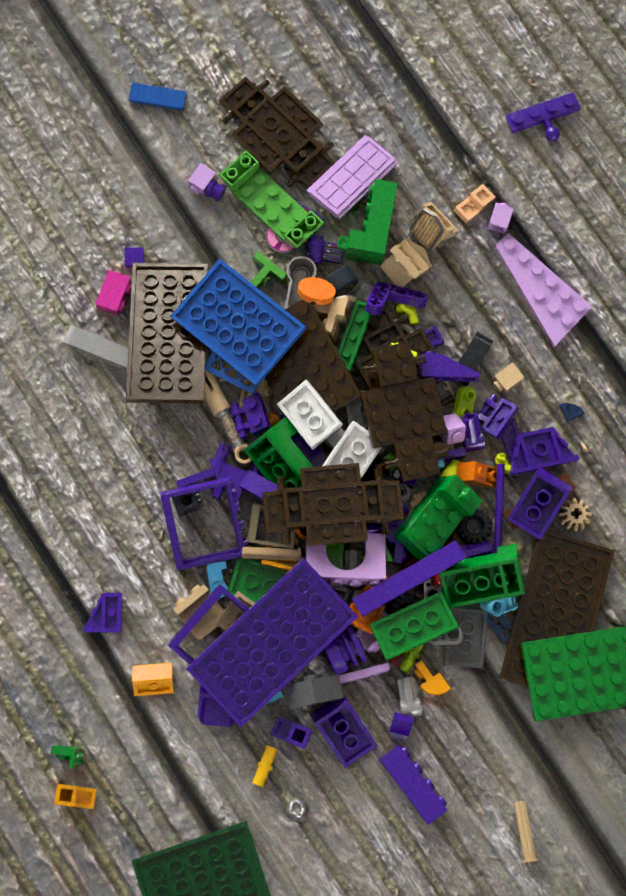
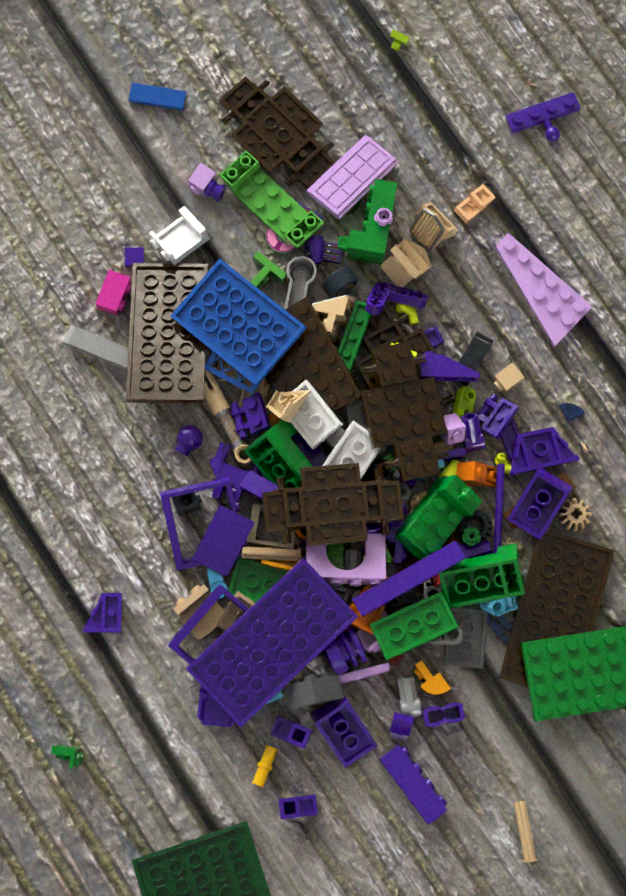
light orange brick [54,784,97,809] -> none
light orange panel [132,663,174,696] -> none
dark purple tile [176,469,216,488] -> none
orange tile [297,277,336,305] -> none
lime pin [398,644,424,674] -> none
lavender brick [487,203,514,235] -> none
none -> white panel [149,206,210,265]
none -> dark purple piece [175,425,203,457]
none -> dark purple piece [192,505,255,577]
none -> tan slope [266,390,311,423]
none -> dark purple brick [278,794,318,820]
none -> lavender plate [374,208,393,226]
none -> lime tile [390,29,411,51]
none -> dark purple brick [422,703,465,728]
none -> green plate [462,527,481,546]

